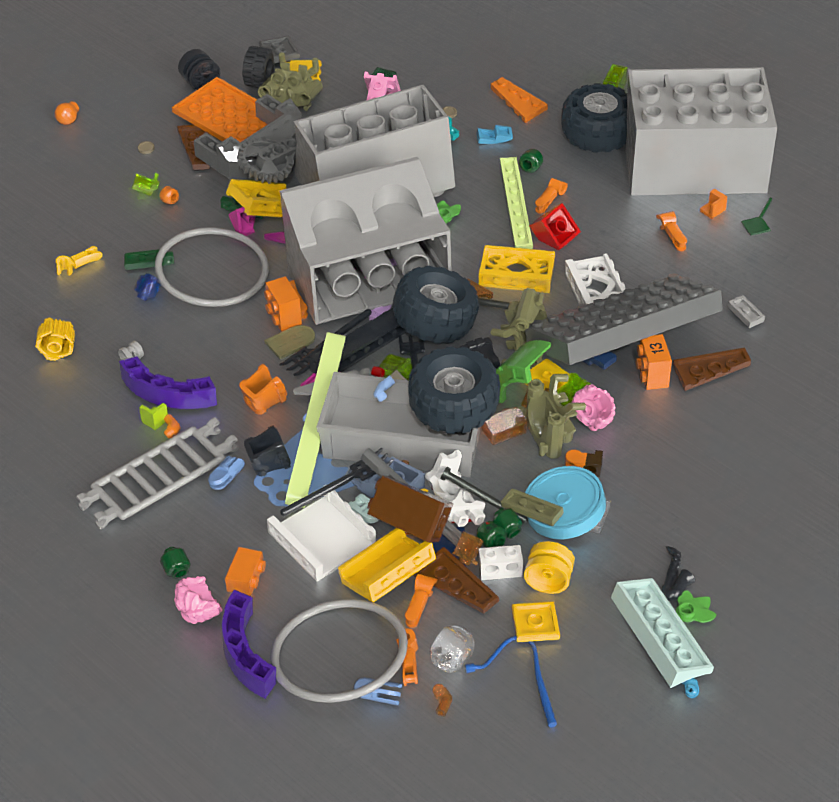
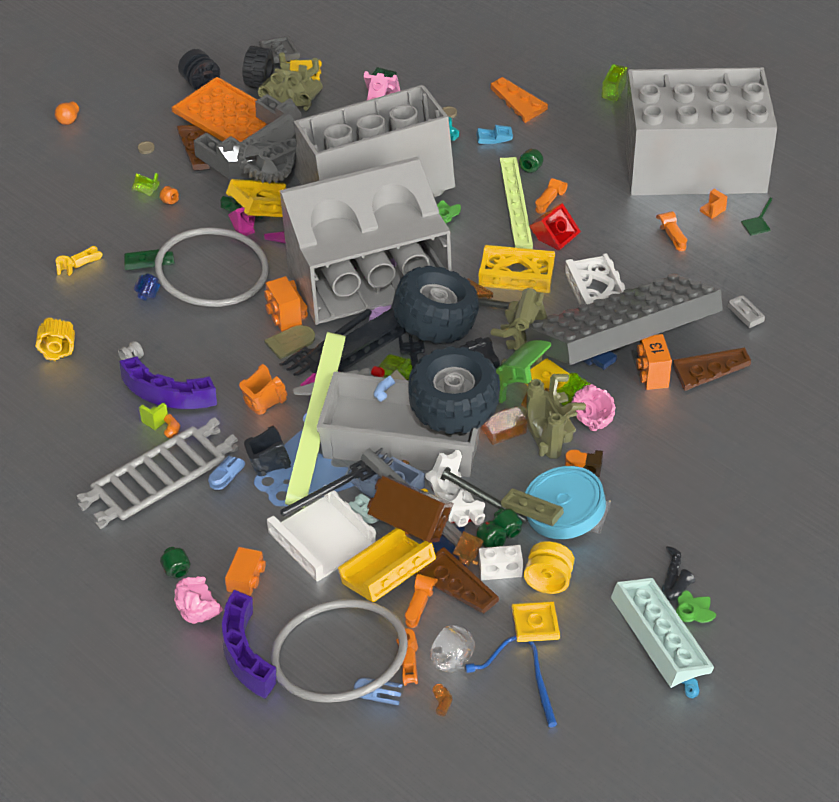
black wheel [561,83,627,153] -> none

